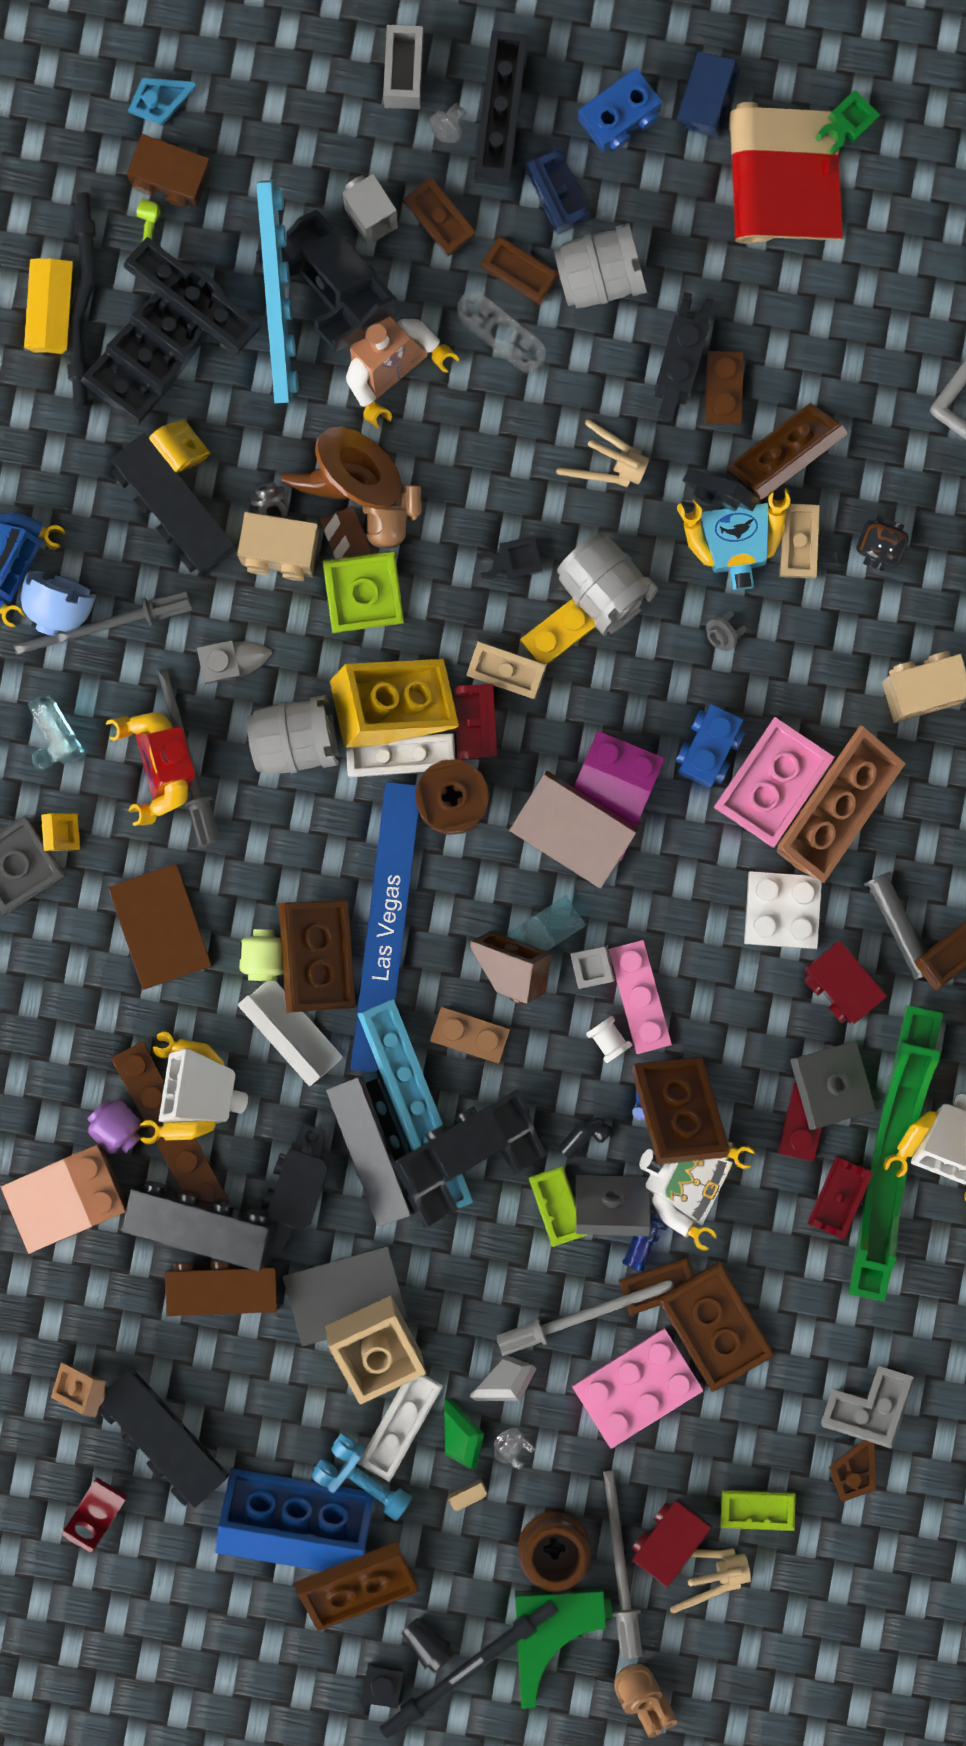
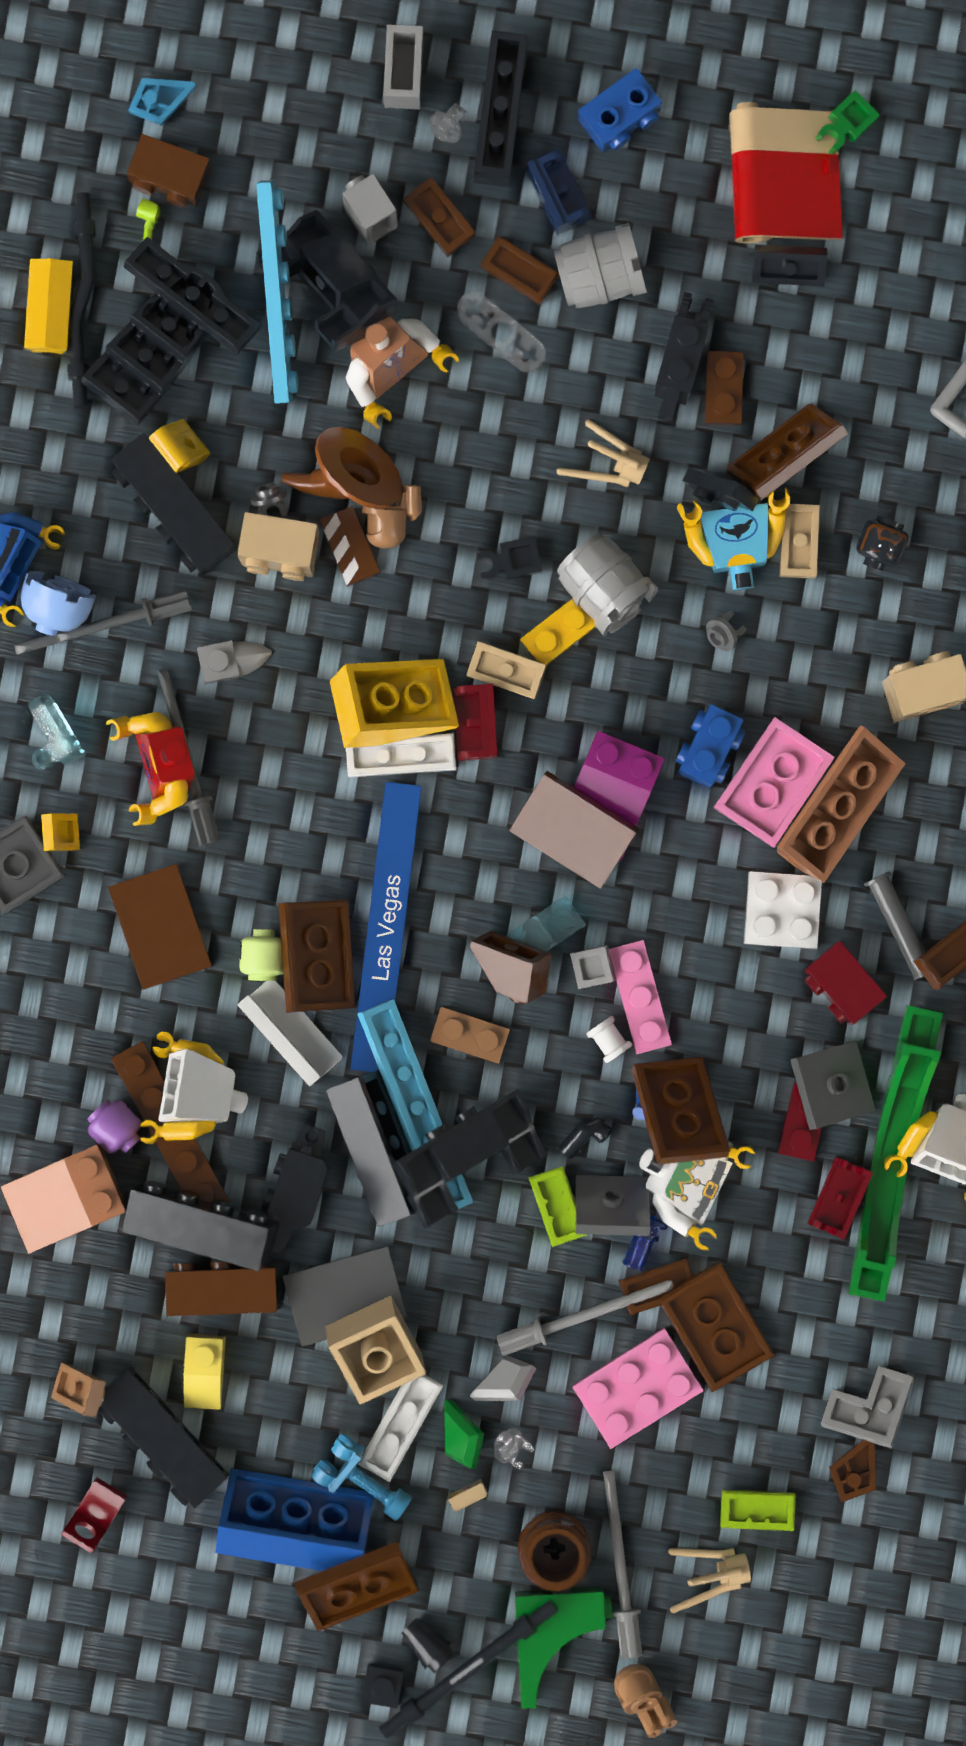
light grey piece [247,695,339,775] -> none
lime tile [322,551,404,633] -> none
reddish brown piece [415,759,488,835] -> none
dark red brick [632,1500,713,1587] -> none
dark blue hinge [677,51,740,139] -> none
none -> light yellow slope [184,1334,226,1410]
none -> black plate [752,244,828,287]

